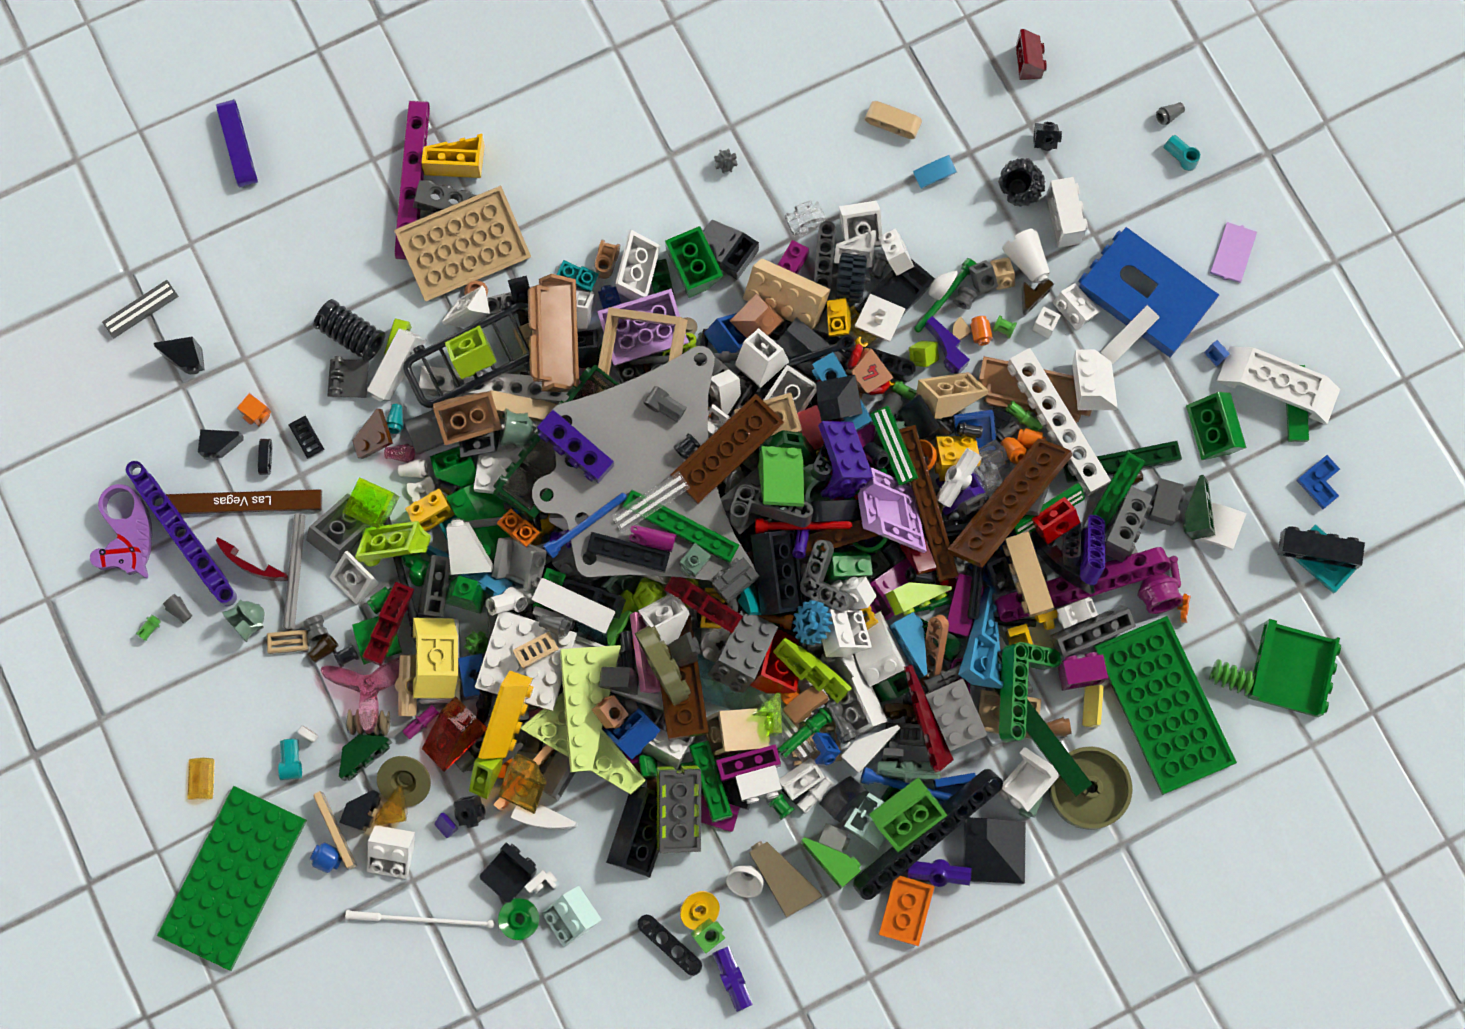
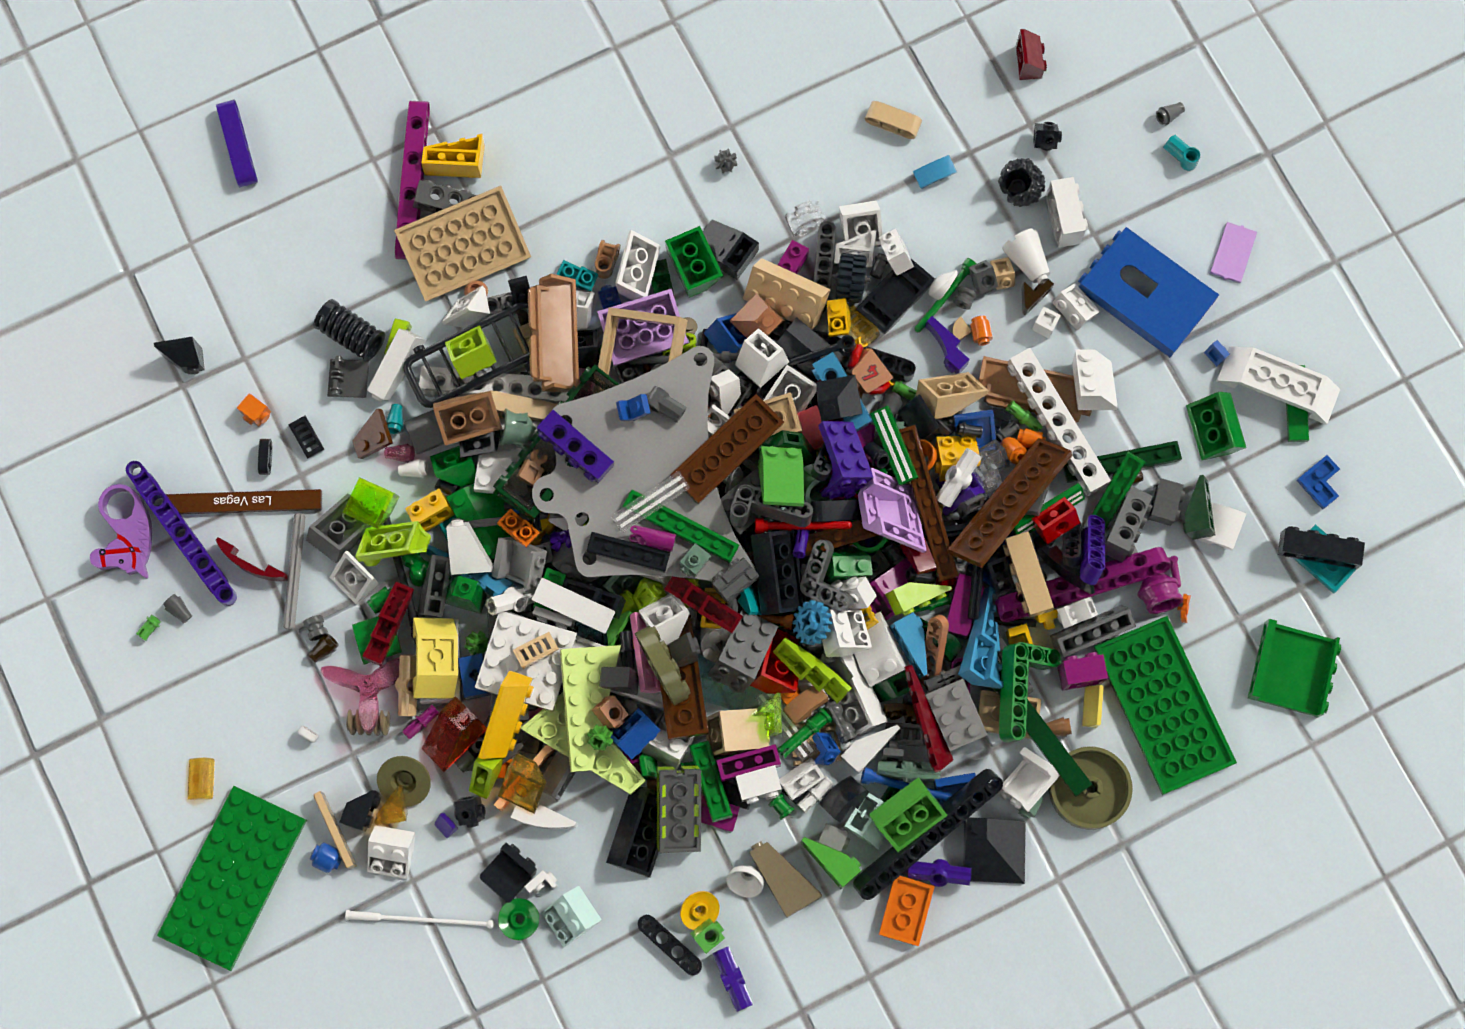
dark grey tile [102,280,179,339] -> none
black slope [198,429,244,460] -> none
sand green helmet [222,599,265,642] -> none
tan tile [267,630,309,654] -> none
teal piece [278,739,302,780] -> none
black bush [333,643,359,668] -> none
dark green slope [339,734,393,781] -> none
white piece [407,476,435,502] -> none
black axle [476,690,492,724] -> none
dark grey cone [539,615,571,637] -> none
blue piece [543,493,627,559] -> none
black bush [674,433,700,460] -> none
white piece [855,294,905,342] -> none
lime panel [909,340,939,367] -> none
bright green bush [992,315,1017,339] -> none
white sticker [1100,305,1160,364] -> none
bright green piece [1209,659,1255,696] -> none
none -> medium nougat plate [517,449,548,487]
none -> bright green gear [587,724,613,751]
none -> blue bracket [616,394,651,421]

